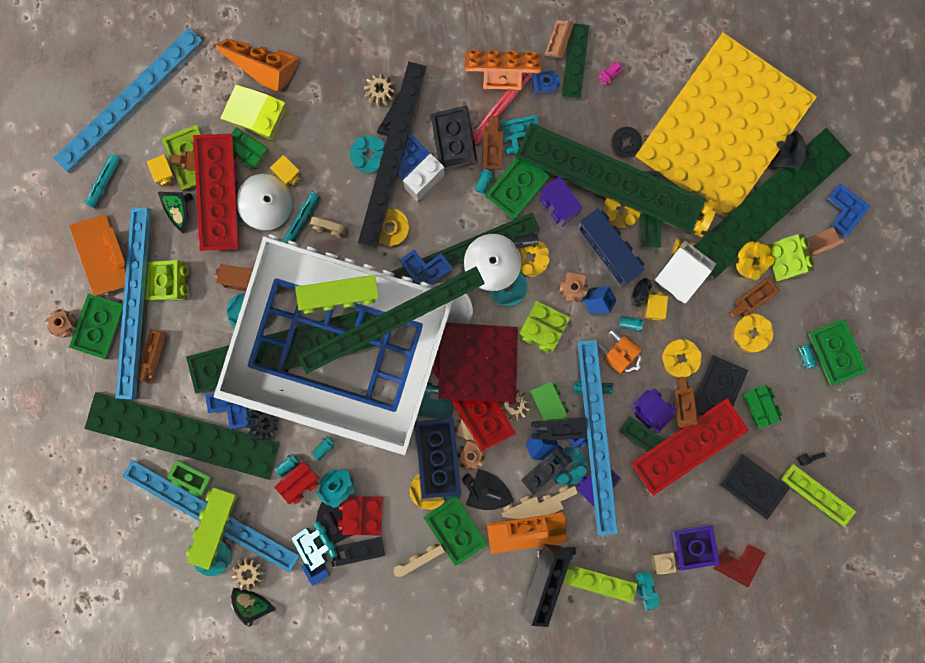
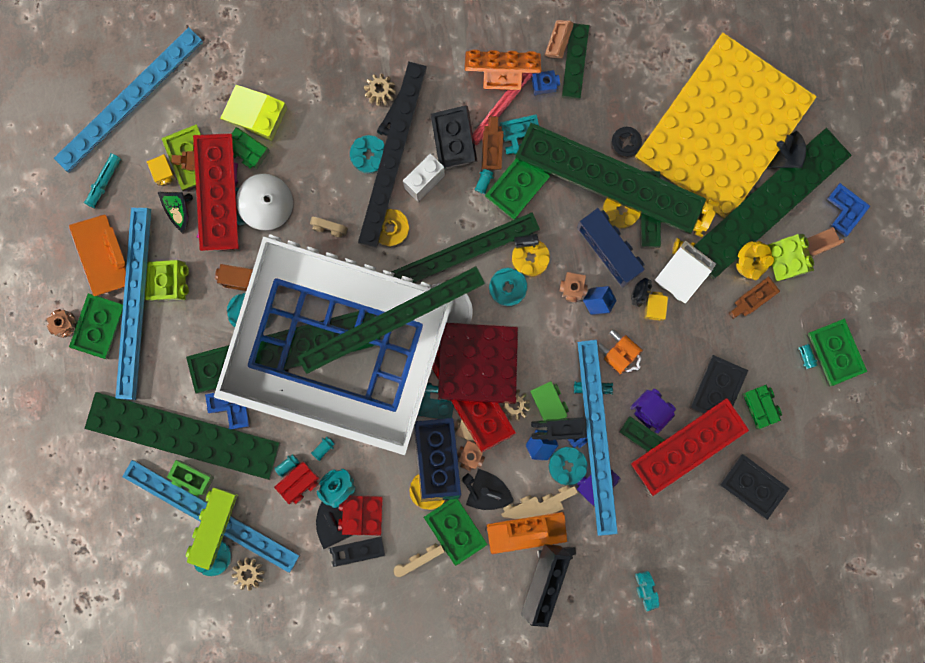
dark orange hinge [138,329,167,384] -> none
orange wedge [216,38,300,91] -> none
shield [231,588,276,627] -> none
black gear [245,410,279,441] -> none
yellow brick [270,155,301,187] -> none
teal pin [282,191,321,243] -> none
plate [291,521,338,572] -> none
lime brick [295,275,379,314] -> none
blue panel [301,563,331,586] -> none
blue plate [397,132,430,180] -> none
blue plate [399,249,453,285] -> none
white dish [464,234,521,291] -> none
lime plate [519,301,570,353] -> none
black plate [521,446,573,495] -> none
dark purple brick [539,176,583,227] -> none
lime brick [563,564,637,603] -> none
dark pink pin [598,61,623,85] -> none
teal pin [619,316,644,332] -> none
tan brick [651,551,677,575] -> none
yellow plate [662,339,701,378] -> none
dark purple brick [671,524,720,571] -> none
dark orange hinge [674,377,698,428] -> none
clear red plate [713,543,766,588] -> none
yellow plate [734,314,773,353] -> none
lime plate [780,464,856,527] -> none
black hand [797,452,826,466] -> none

